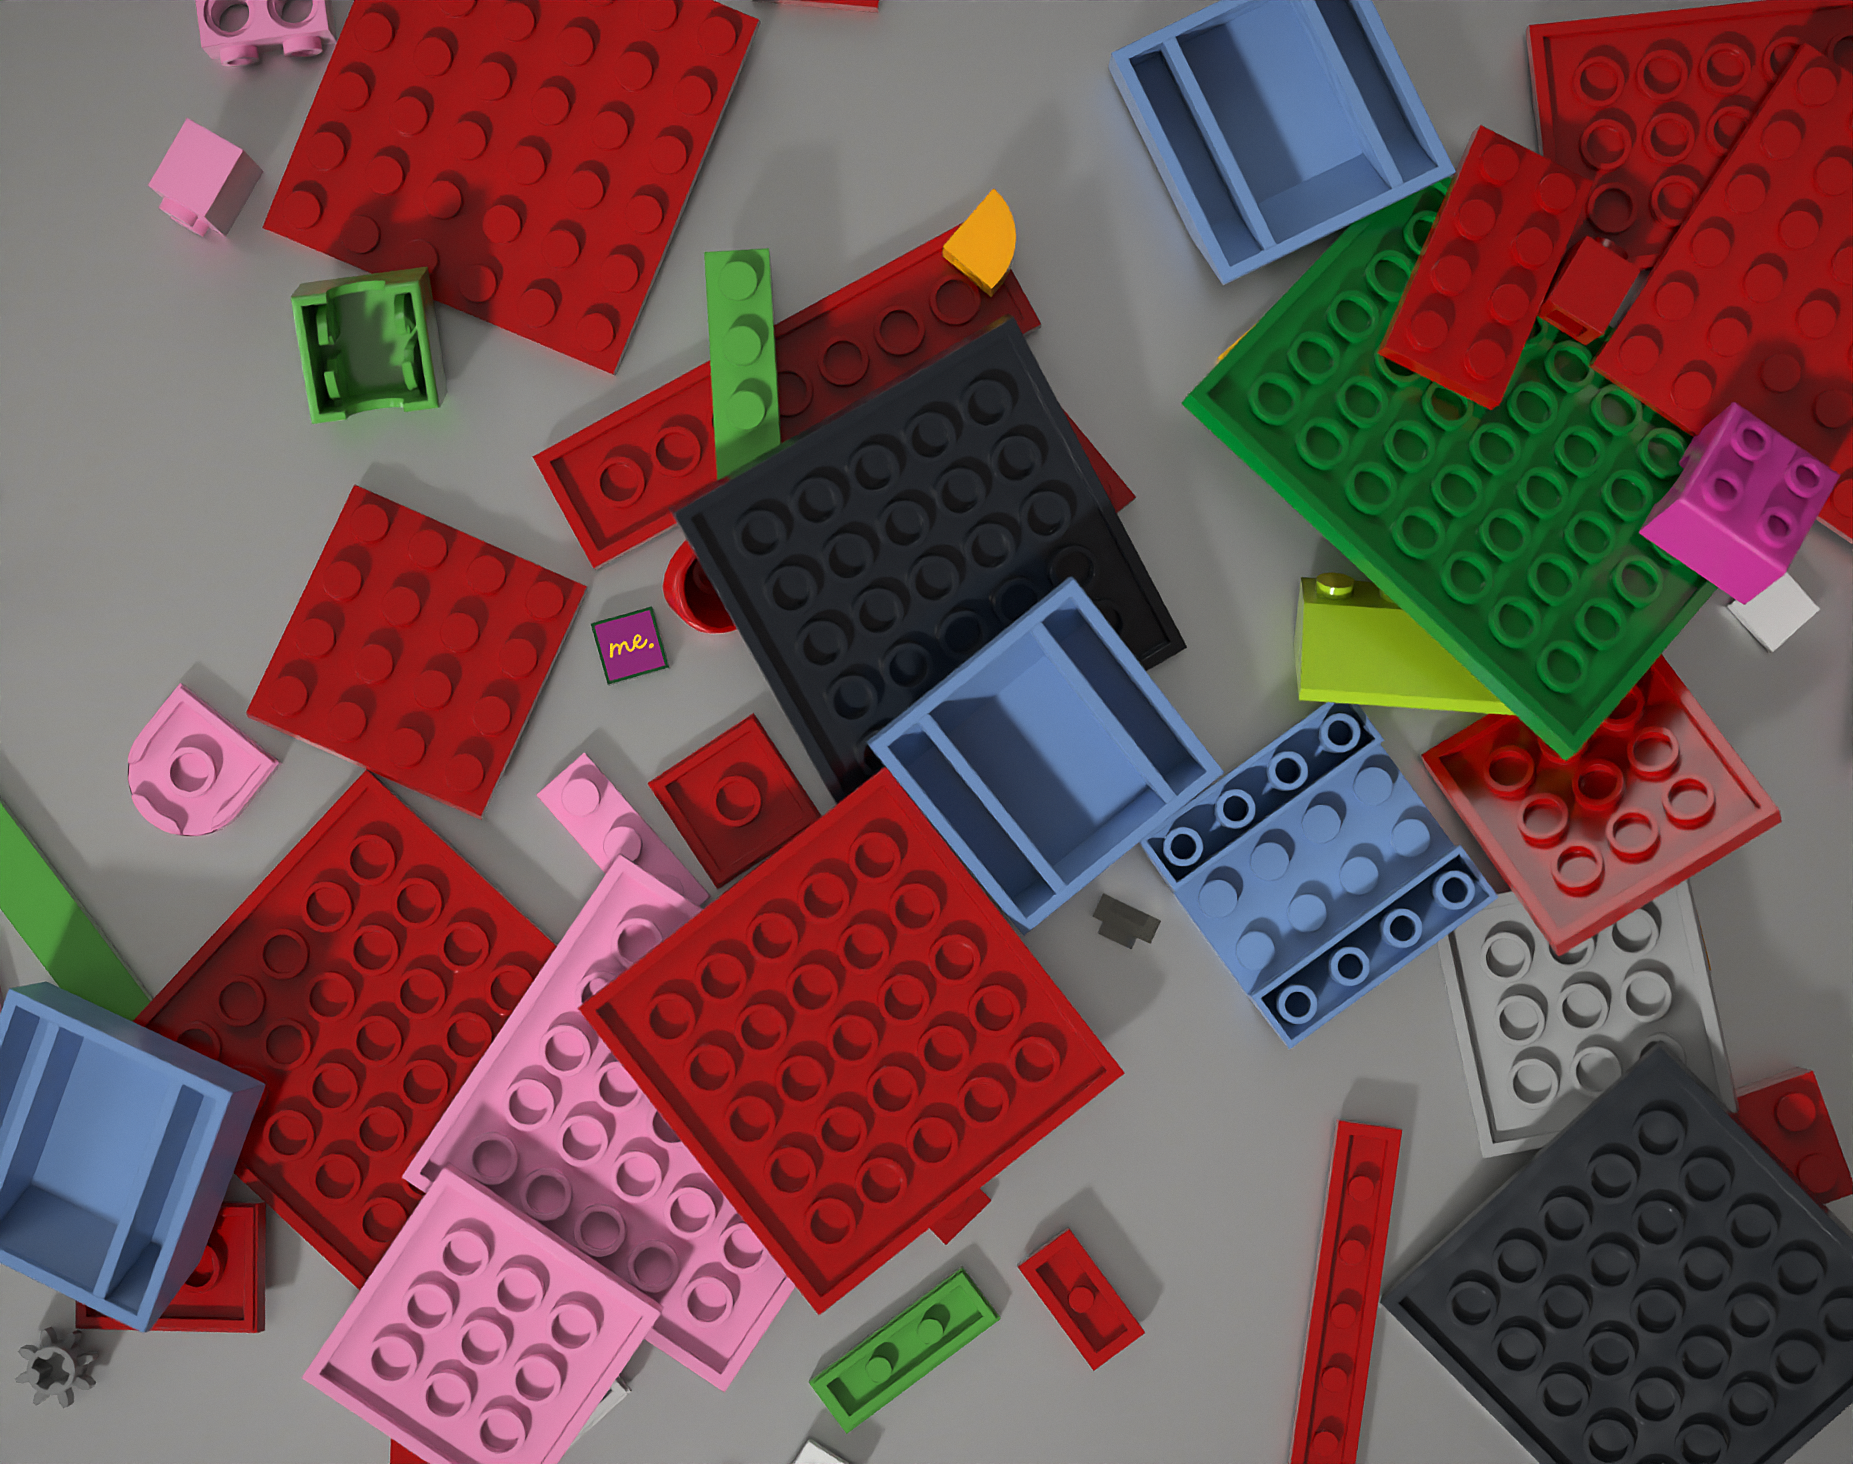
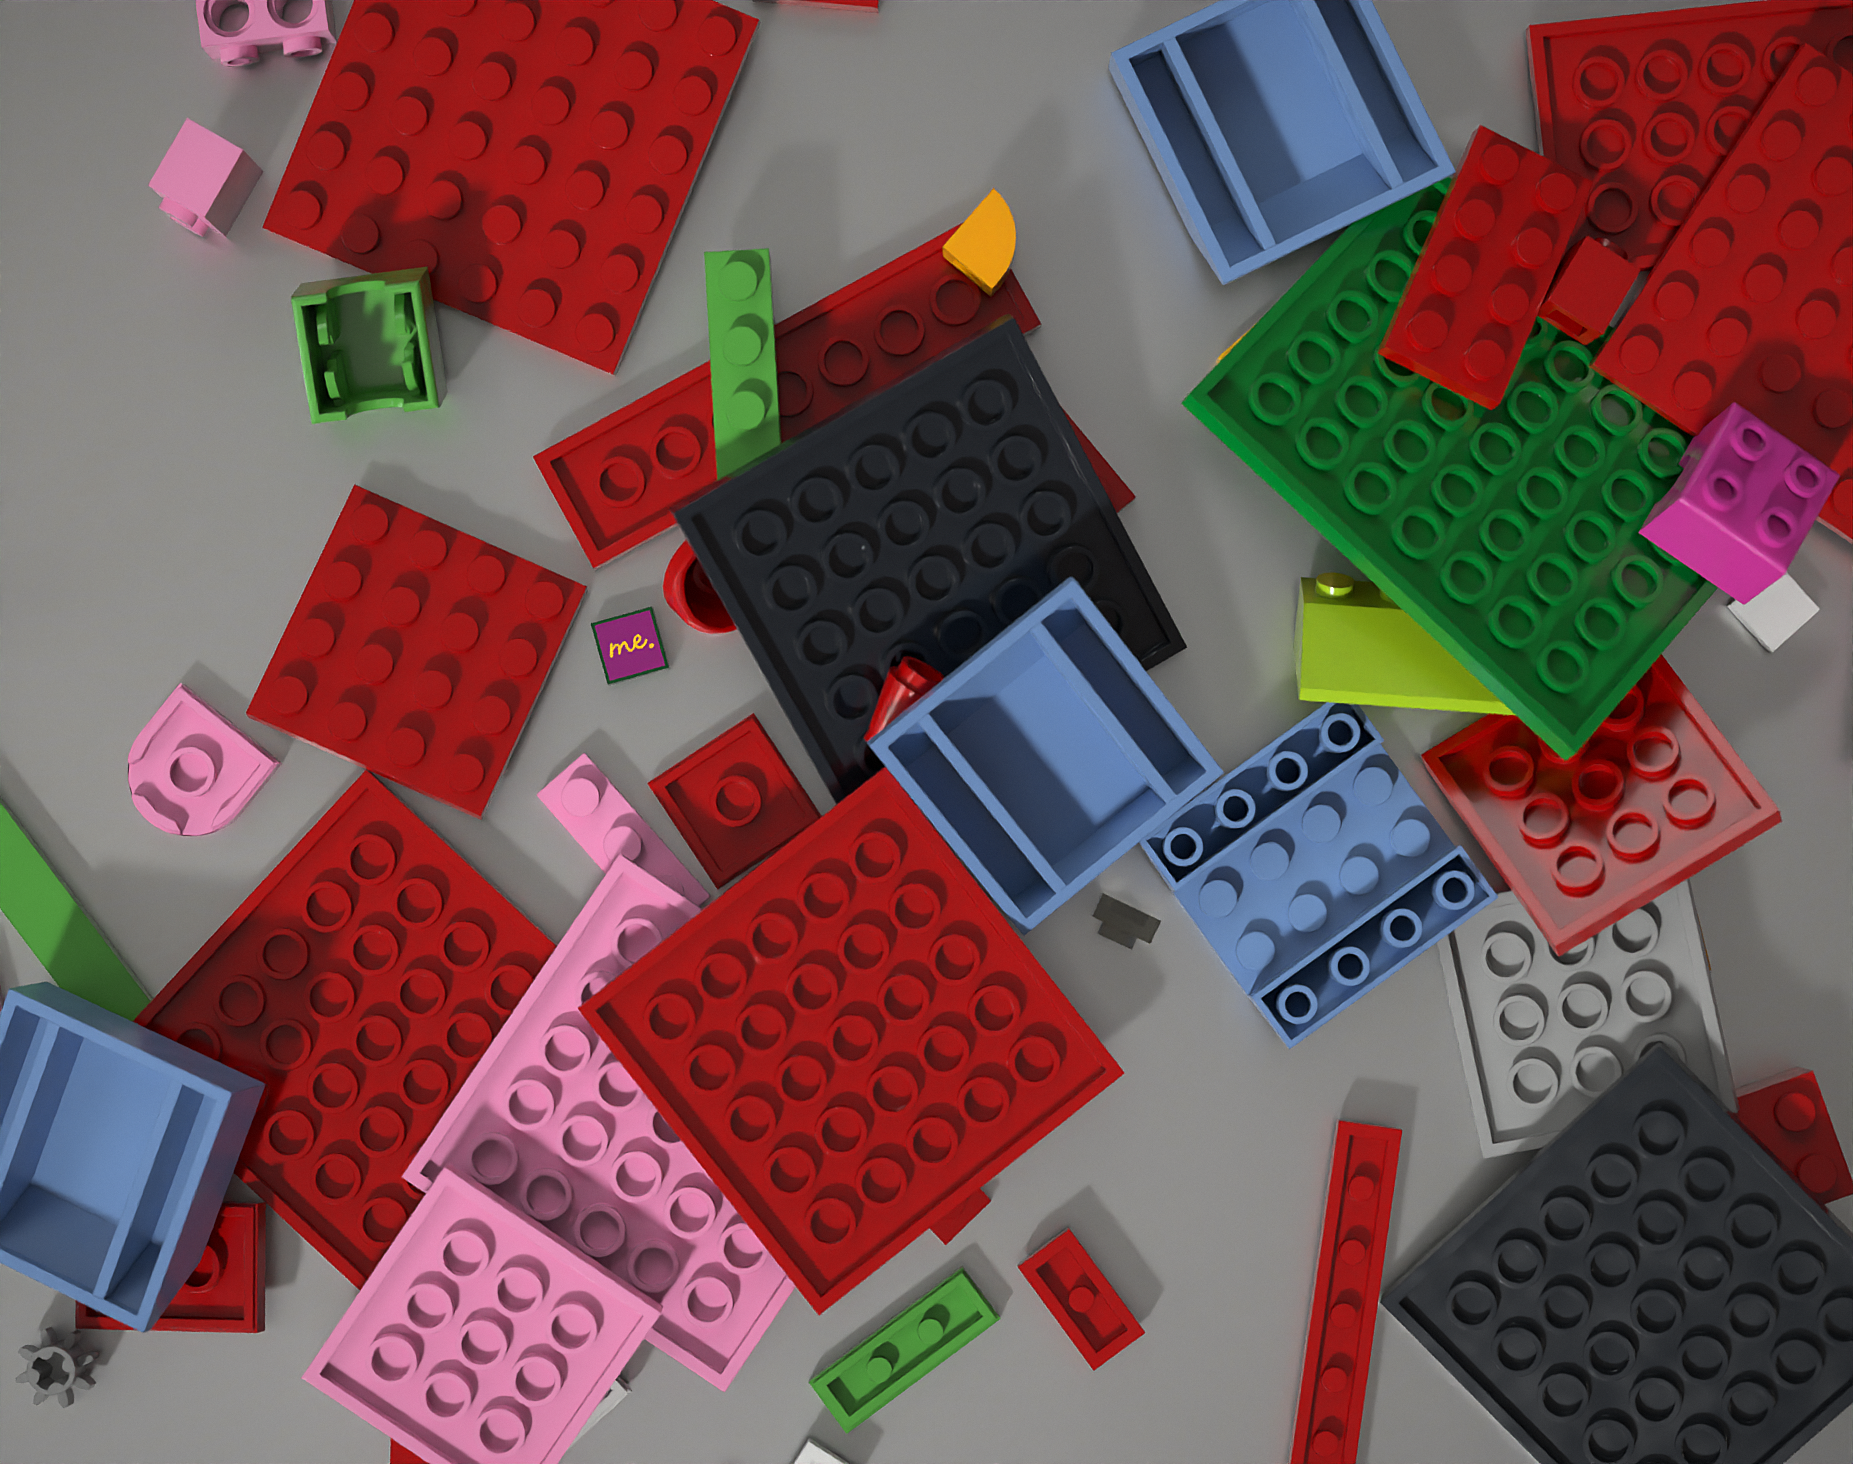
none -> red cone [864,657,945,742]

